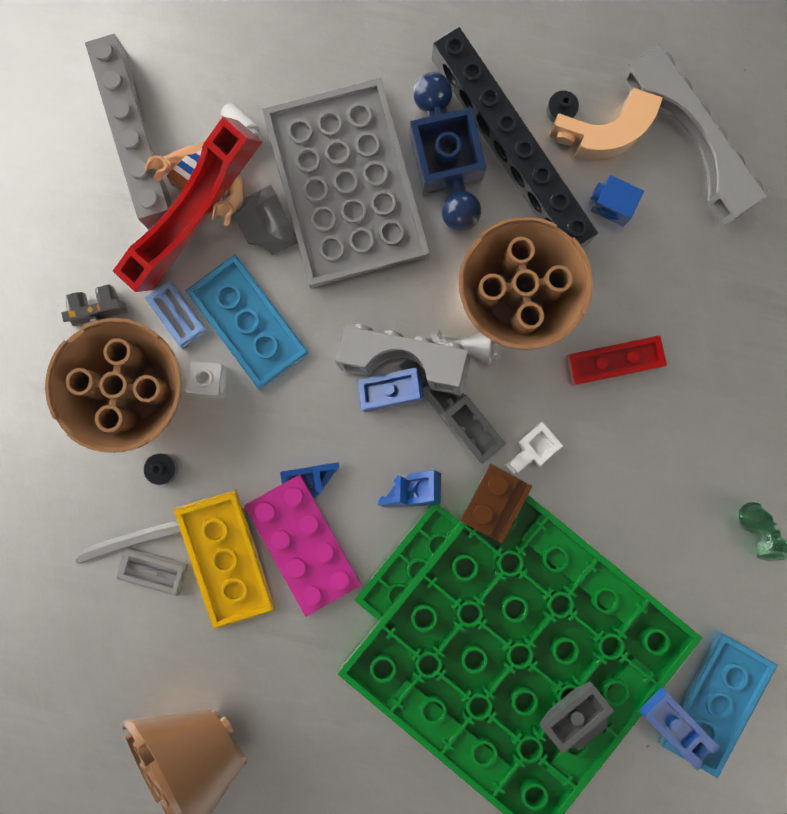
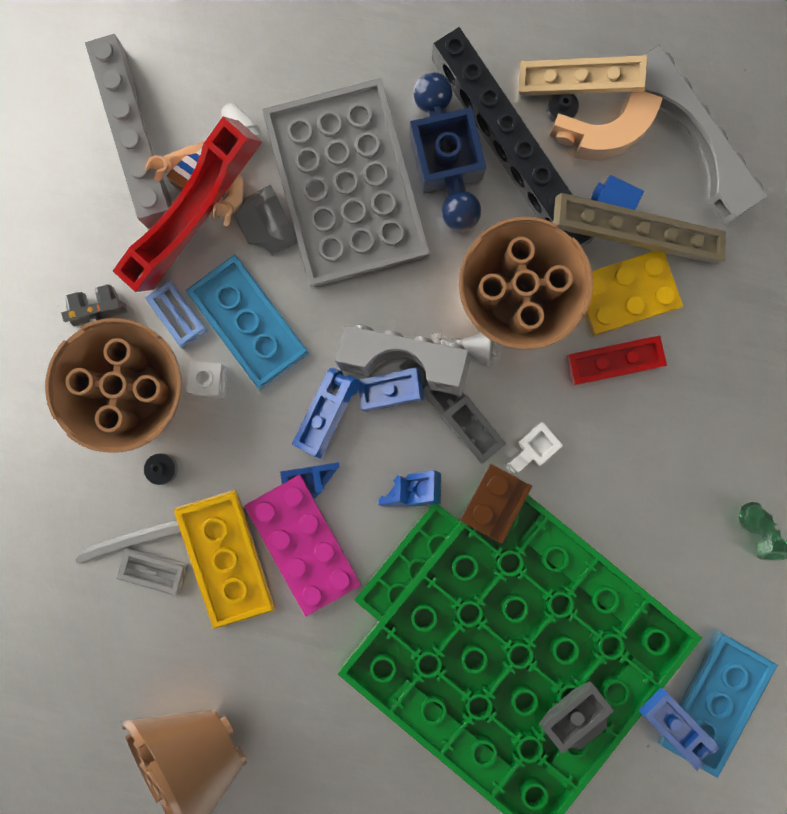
none -> plate [292,367,360,459]
none -> tan plate [518,55,648,96]
none -> dark tan plate [553,193,726,264]
none -> yellow plate [585,251,683,337]

